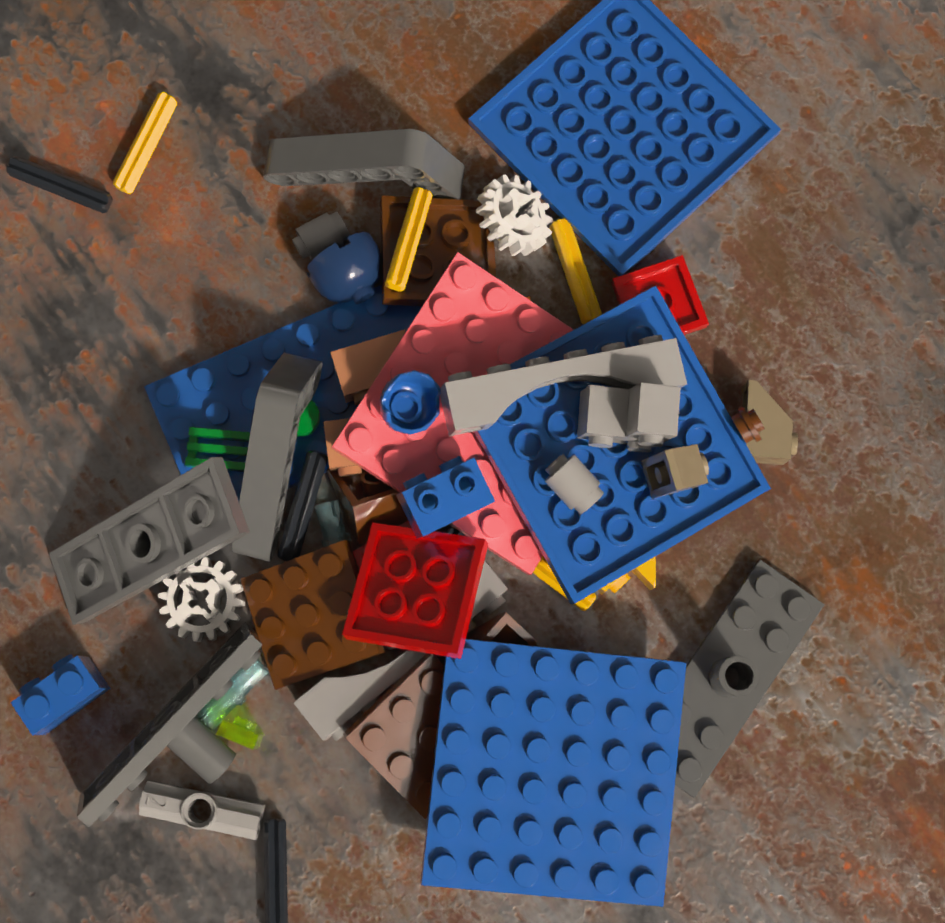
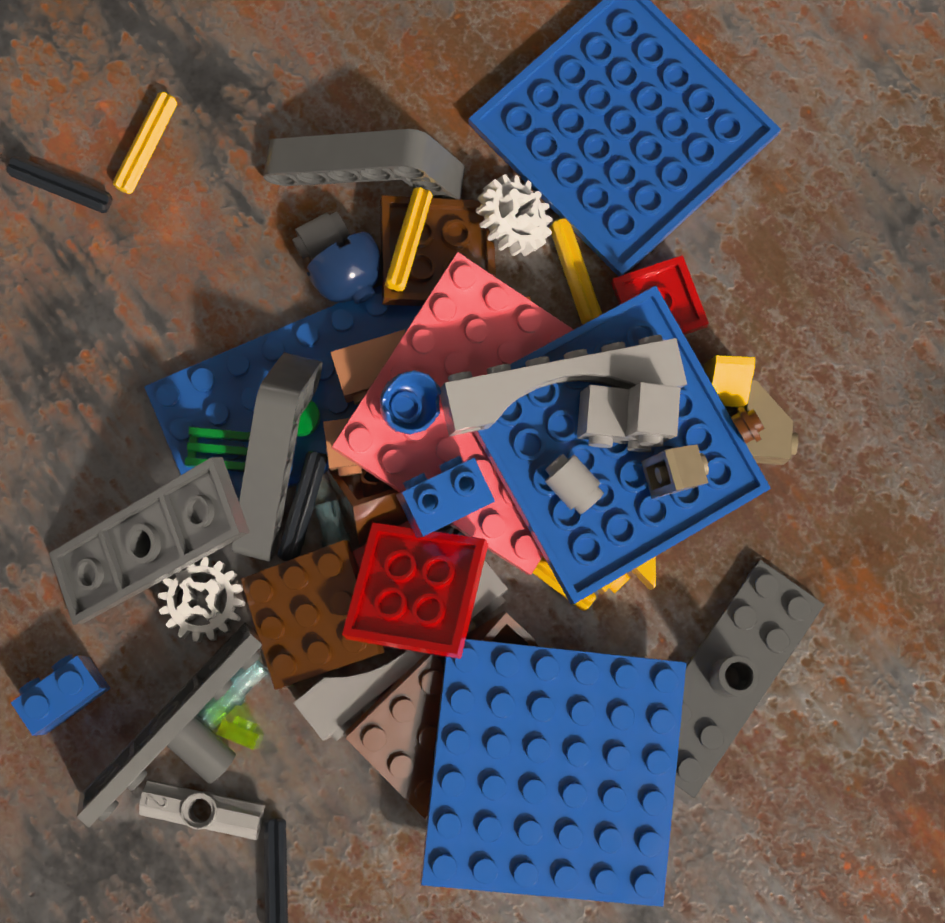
none -> yellow slope [704,355,755,407]

